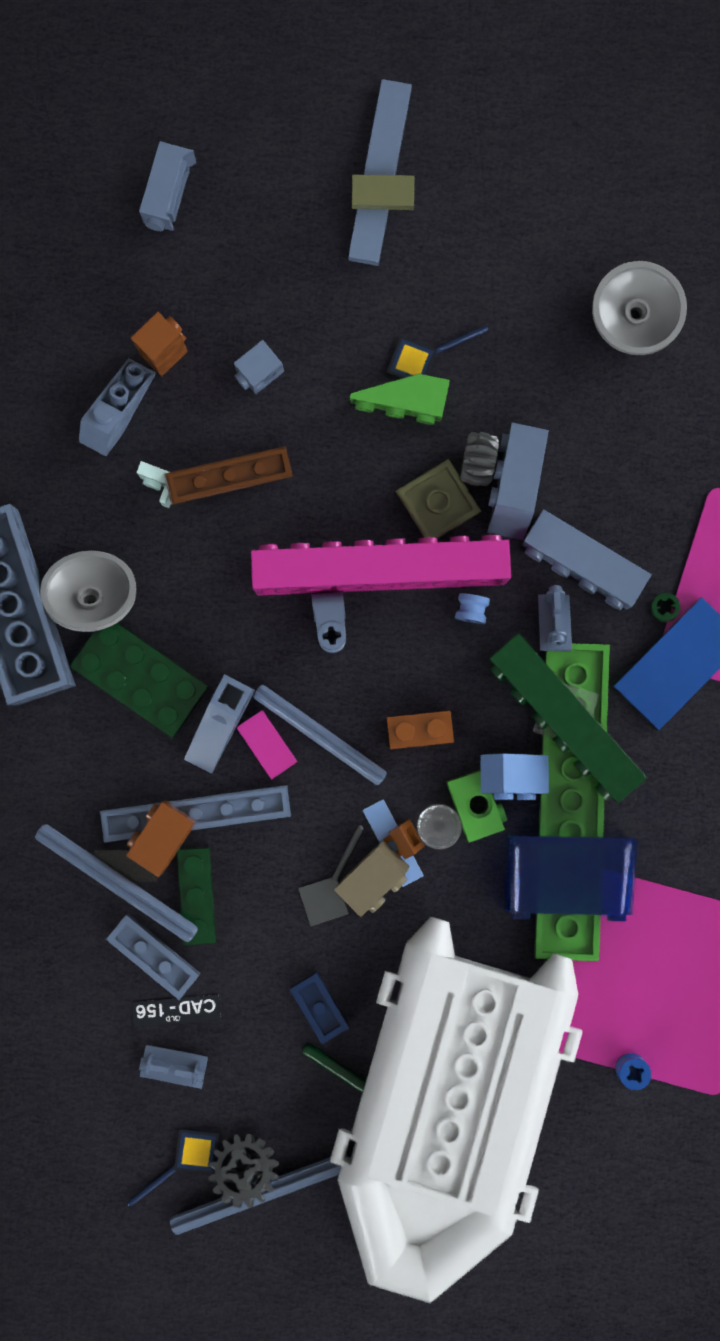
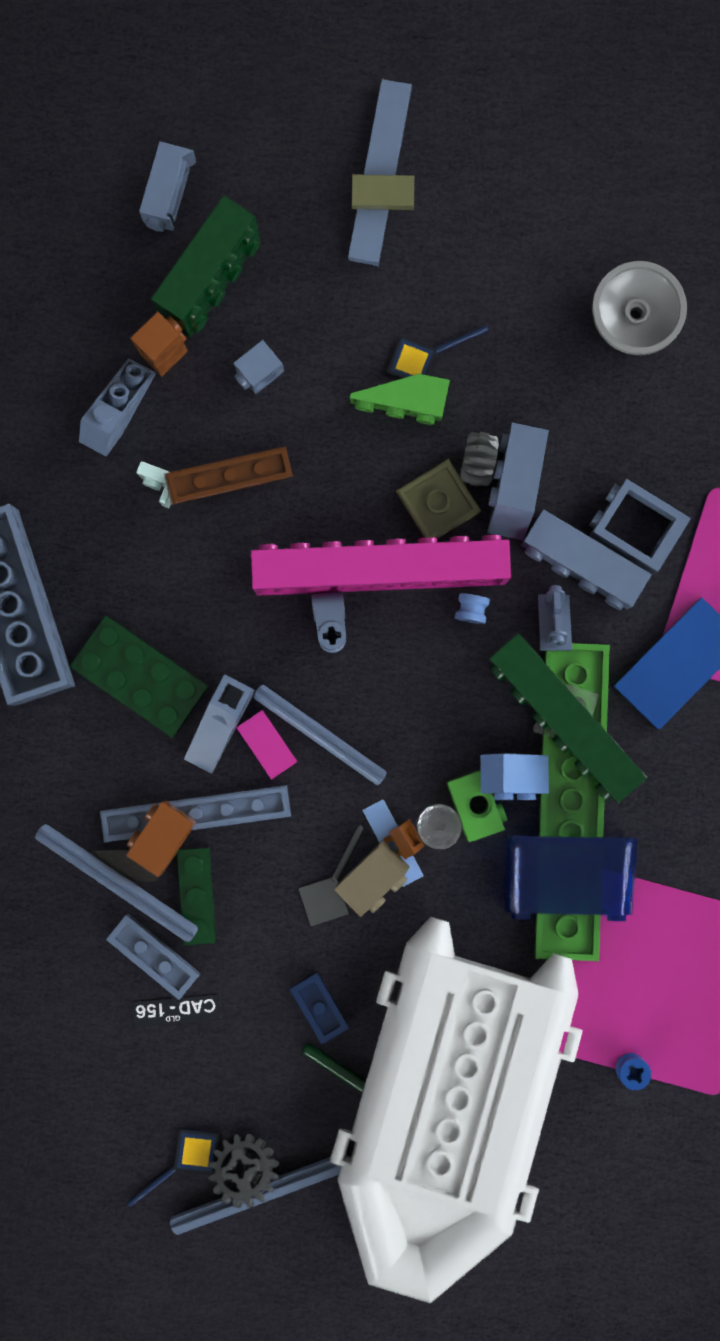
light grey dish [40,551,136,632] -> none
sand blue hinge [139,1045,208,1089] -> none
dark orange brick [386,711,454,749] -> none
dark green bush [651,593,680,622] -> none
none -> dark green brick [151,196,260,338]
none -> sand blue window [589,479,691,575]

